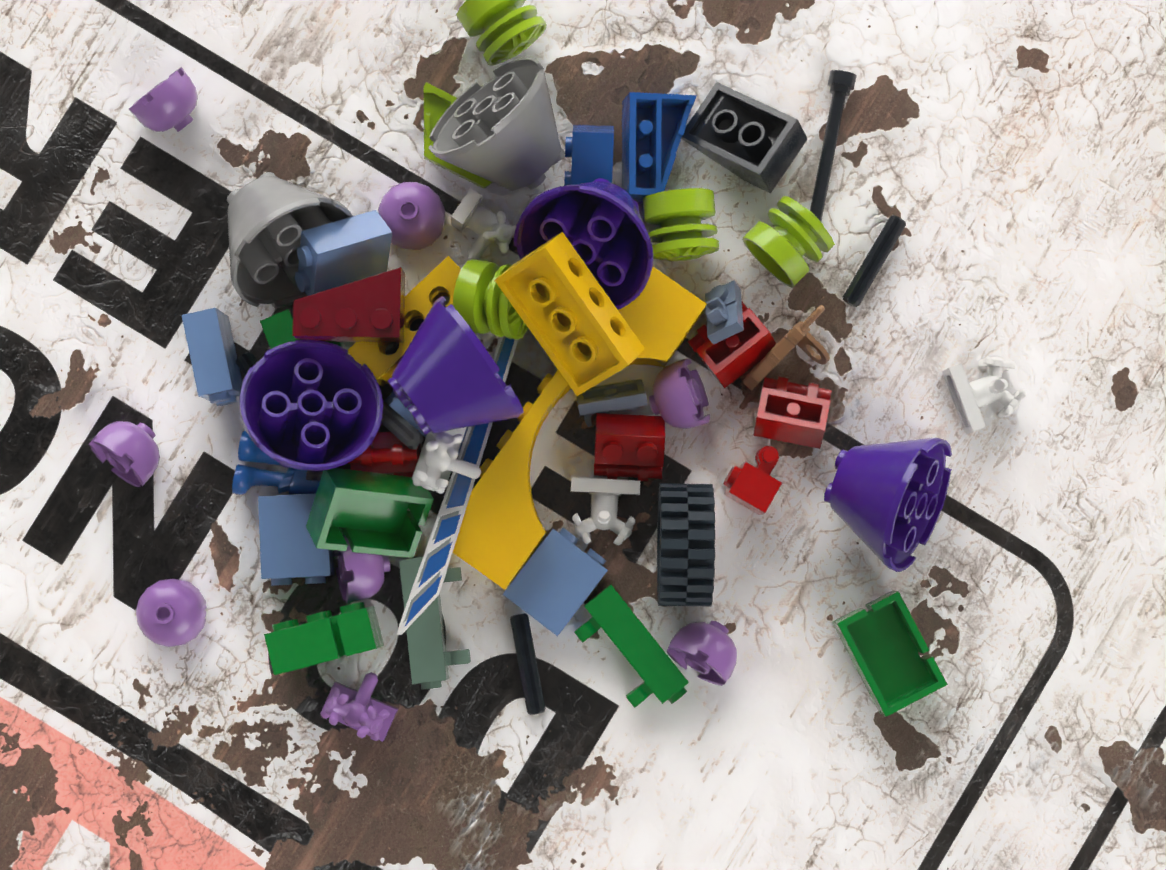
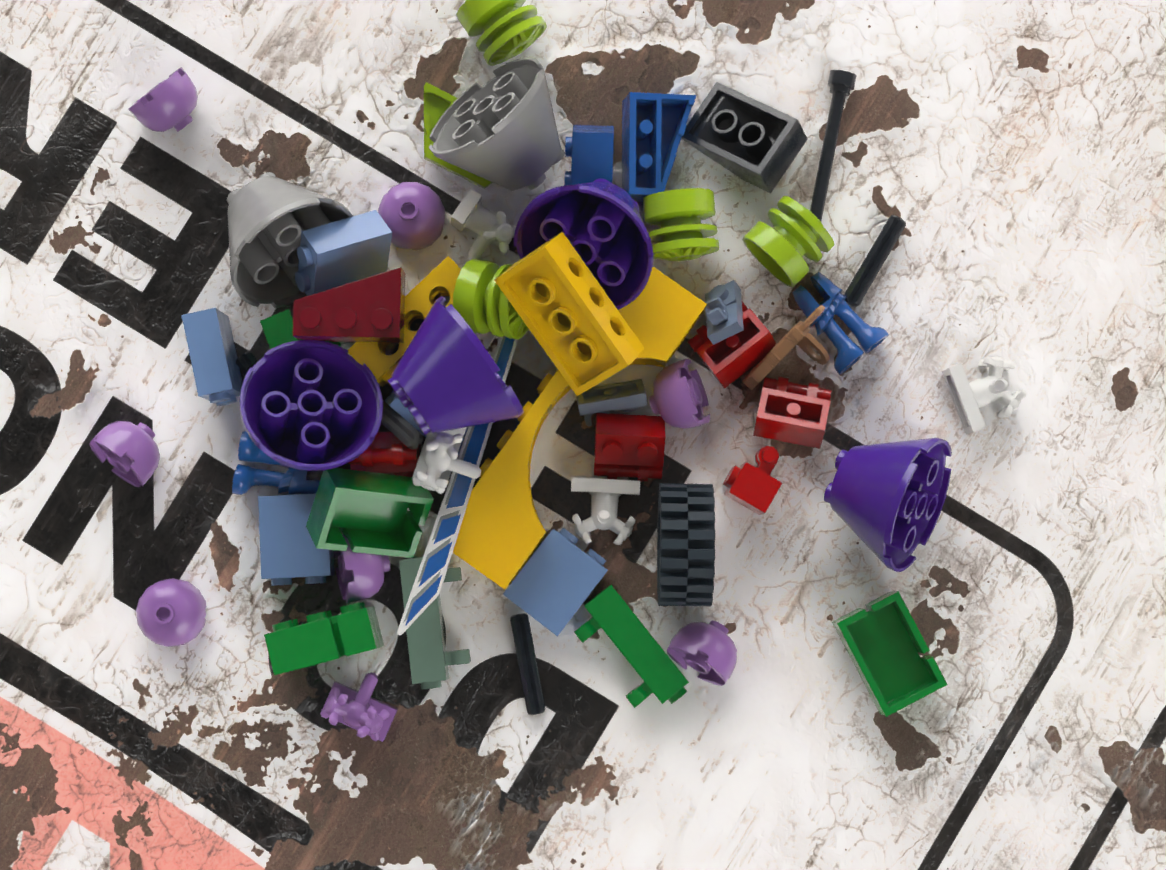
none -> blue piece [792,272,889,375]

